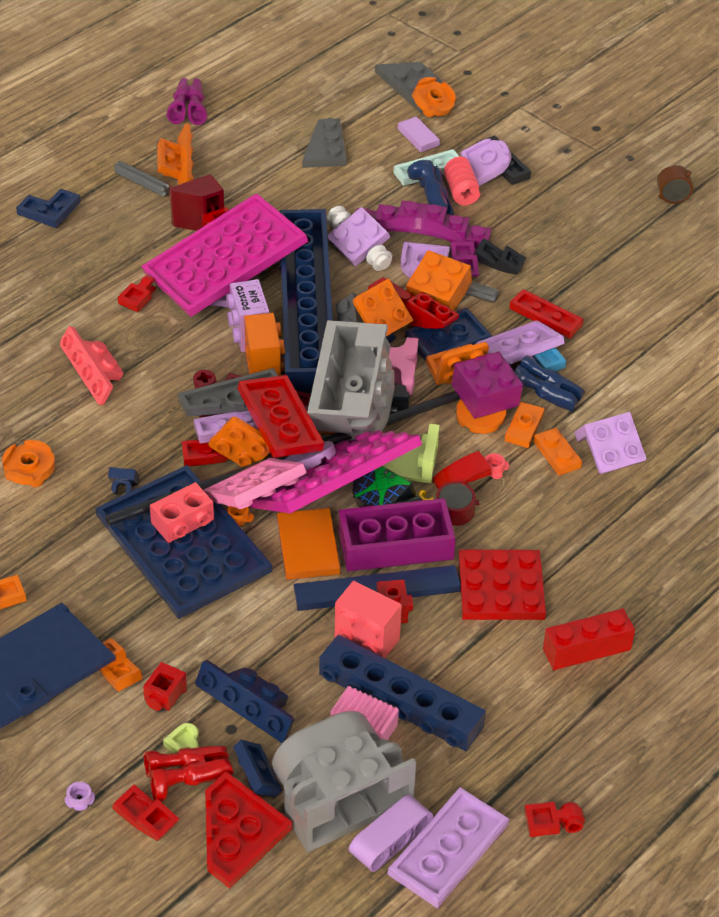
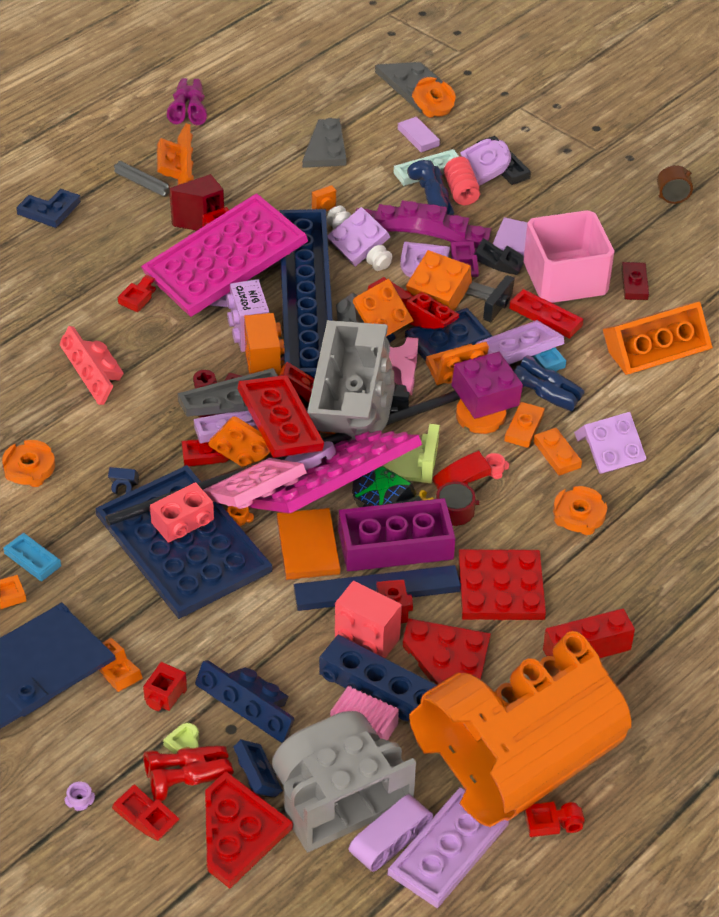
none -> dark azure plate [3,532,61,582]
none -> red plate [279,362,314,402]
none -> orange plate [312,185,336,211]
none -> red plate [402,618,491,685]
none -> orange piece [409,631,631,827]
none -> black plate [483,275,515,323]
none -> lavender tile [493,218,527,256]
none -> bright pink plate [523,210,614,303]
none -> orange plate [553,486,607,535]
none -> orange slope [602,301,713,375]
none -> dark red plate [621,262,649,300]

